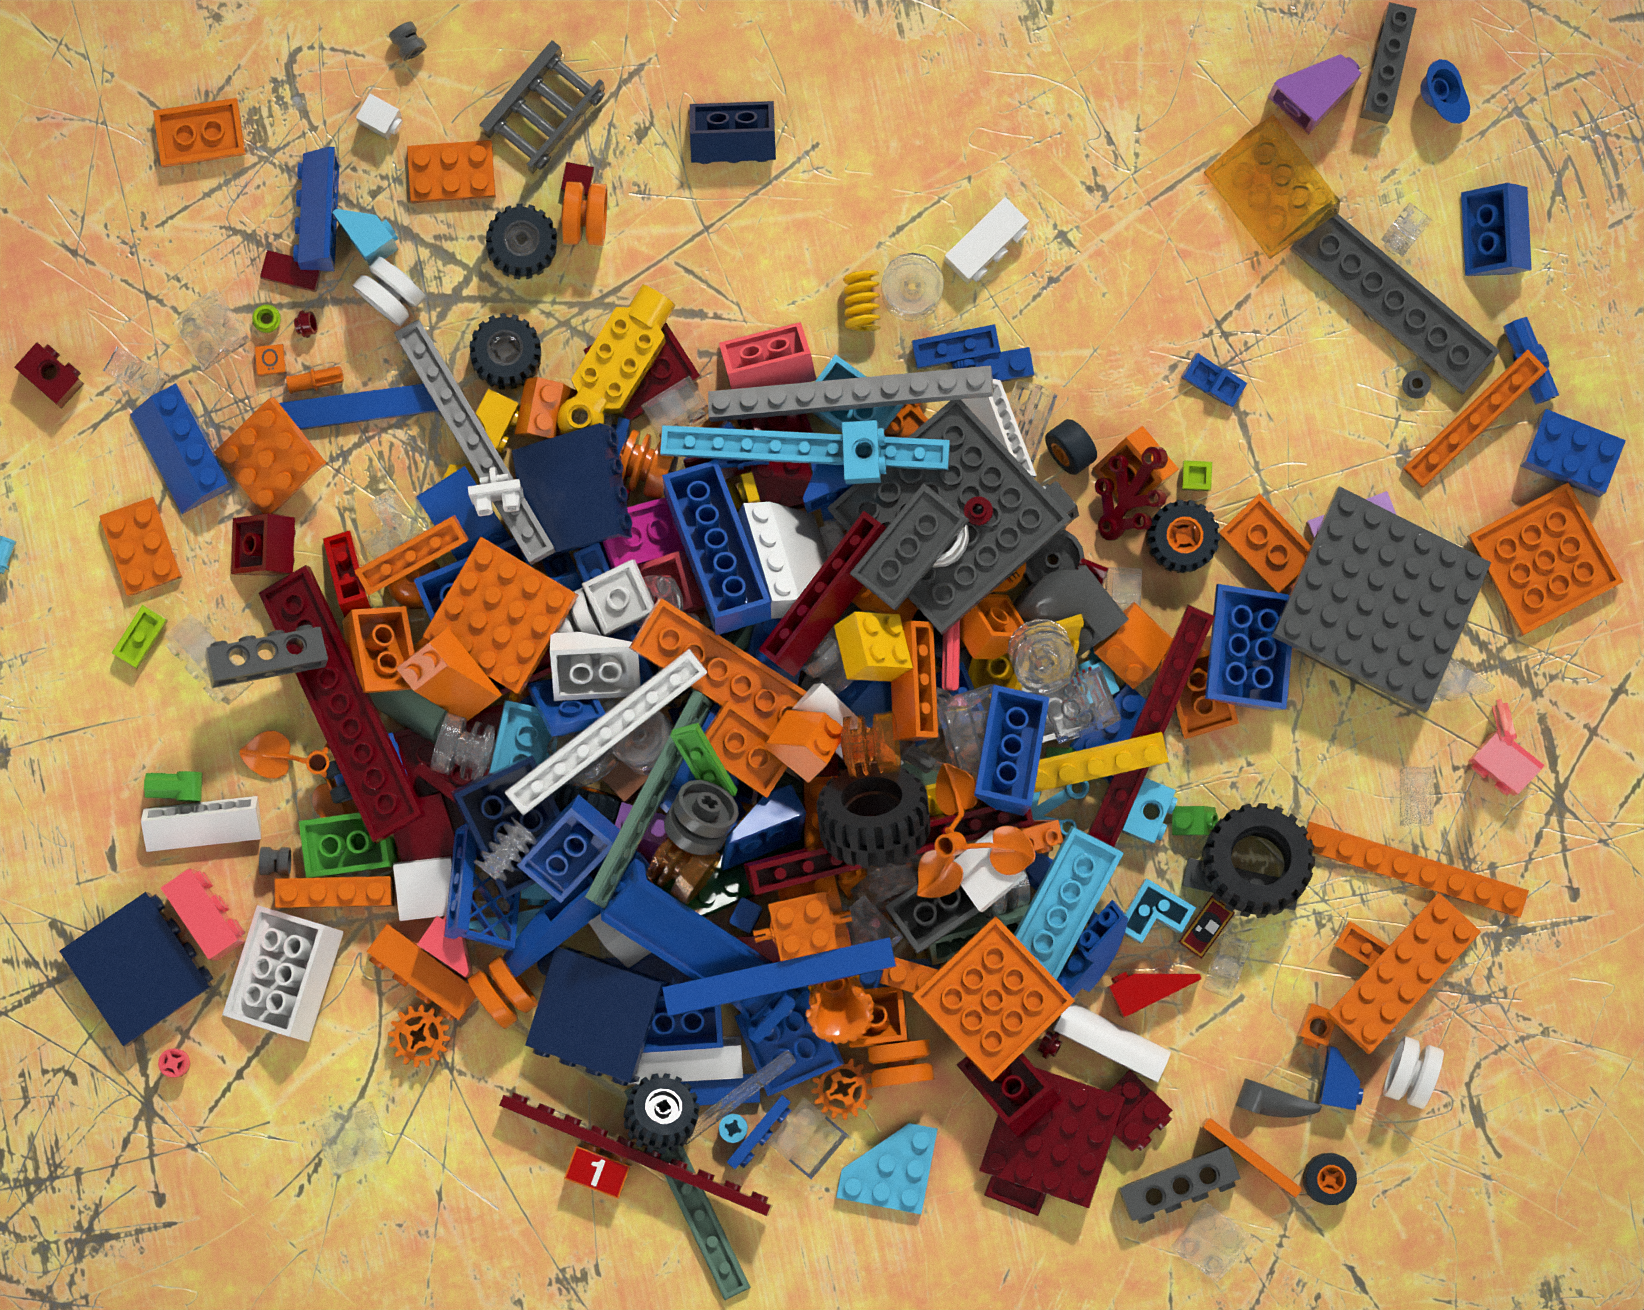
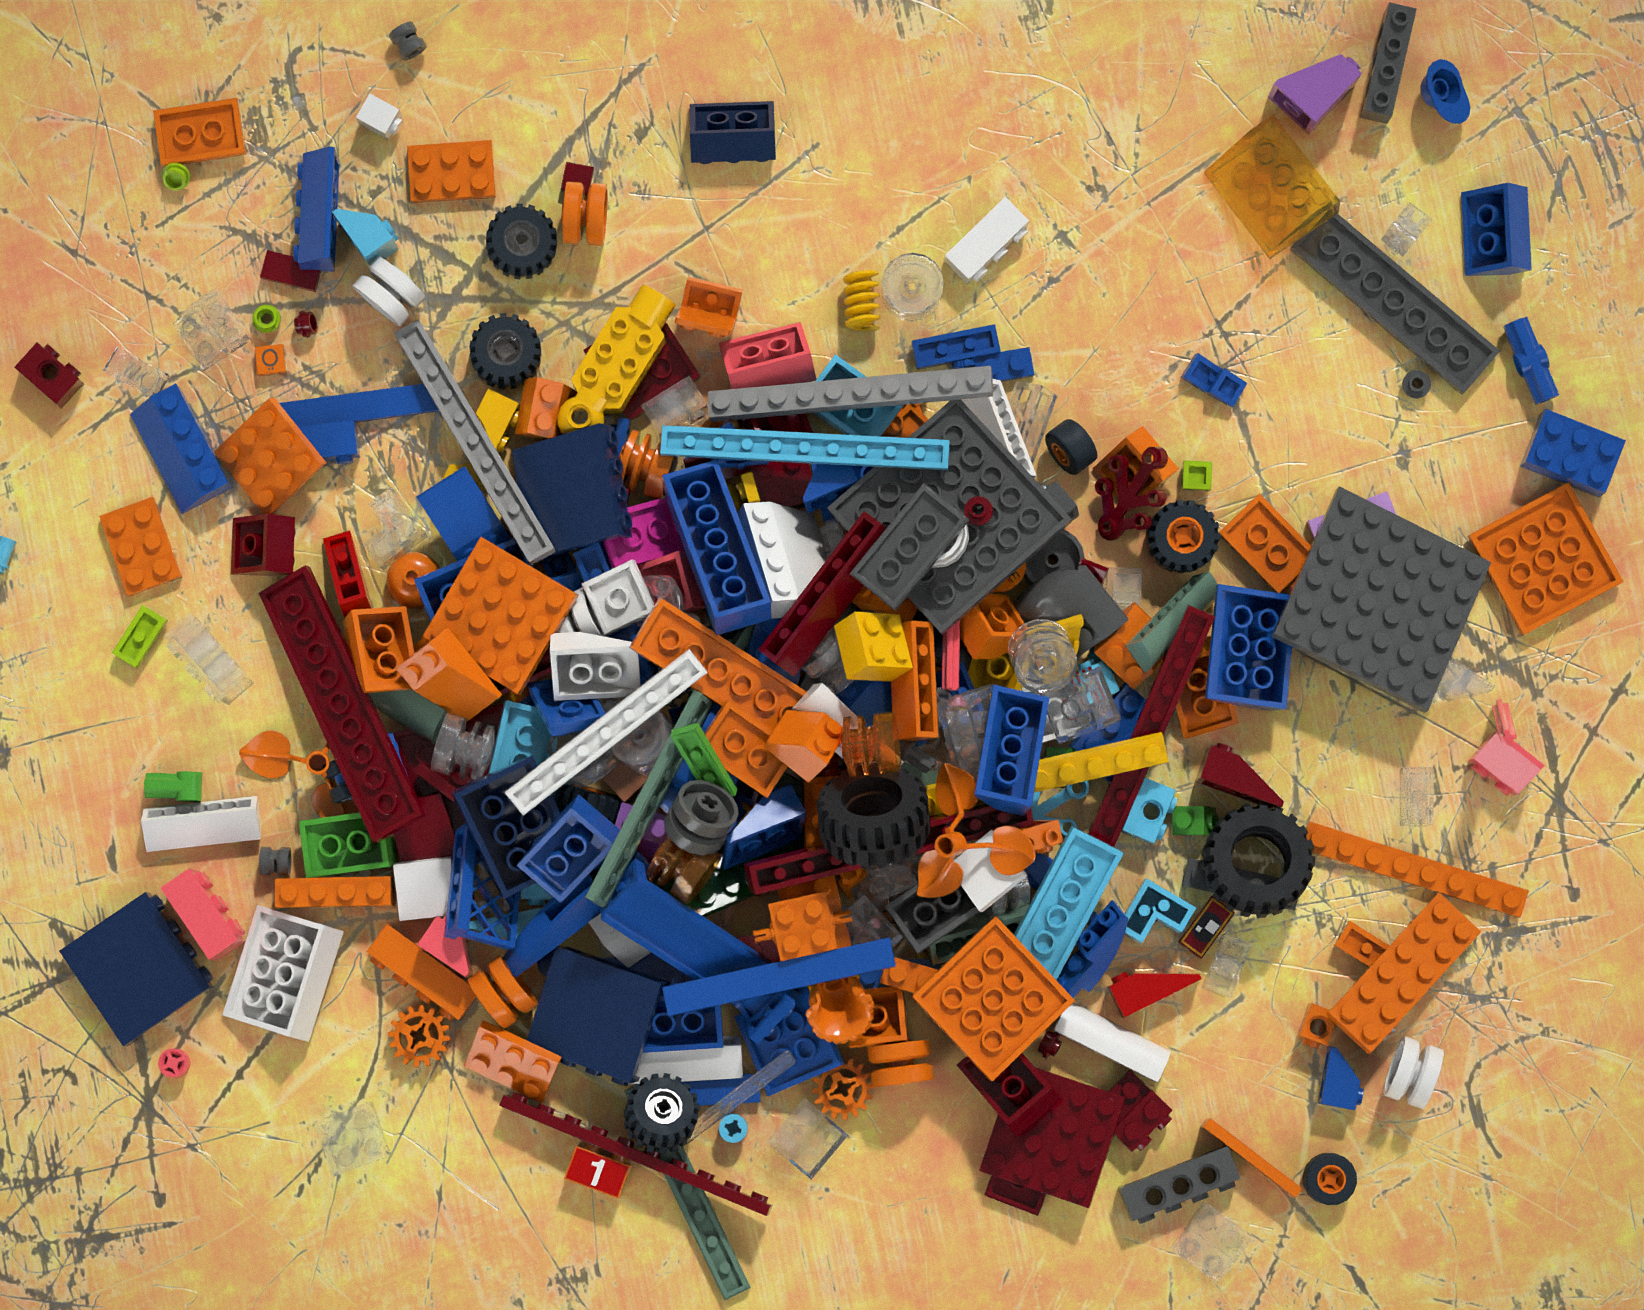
dark grey brick [205,625,328,688] -> none
orange axle [286,366,344,394] -> none
orange plate [355,515,469,596] -> none
white hips [468,467,524,516] -> none
clear piece [474,817,538,881] -> none
dark grey fence [479,40,605,174] -> none
blue plate [727,1095,792,1169] -> none
blue slope [730,898,763,934] -> none
medium azure plate [836,1123,938,1215] -> none
medium azure brick [842,420,886,484] -> none
dark grey piece [1236,1078,1322,1118] -> none
orange tile [1403,350,1548,489] -> none
none -> lime plate [162,163,191,190]
none -> blue brick [298,420,360,467]
none -> orange plate [464,1020,562,1103]
none -> orange bracket [675,277,743,338]
none -> sand green brick [1125,572,1217,672]
none -> dark red slope [1195,743,1284,809]

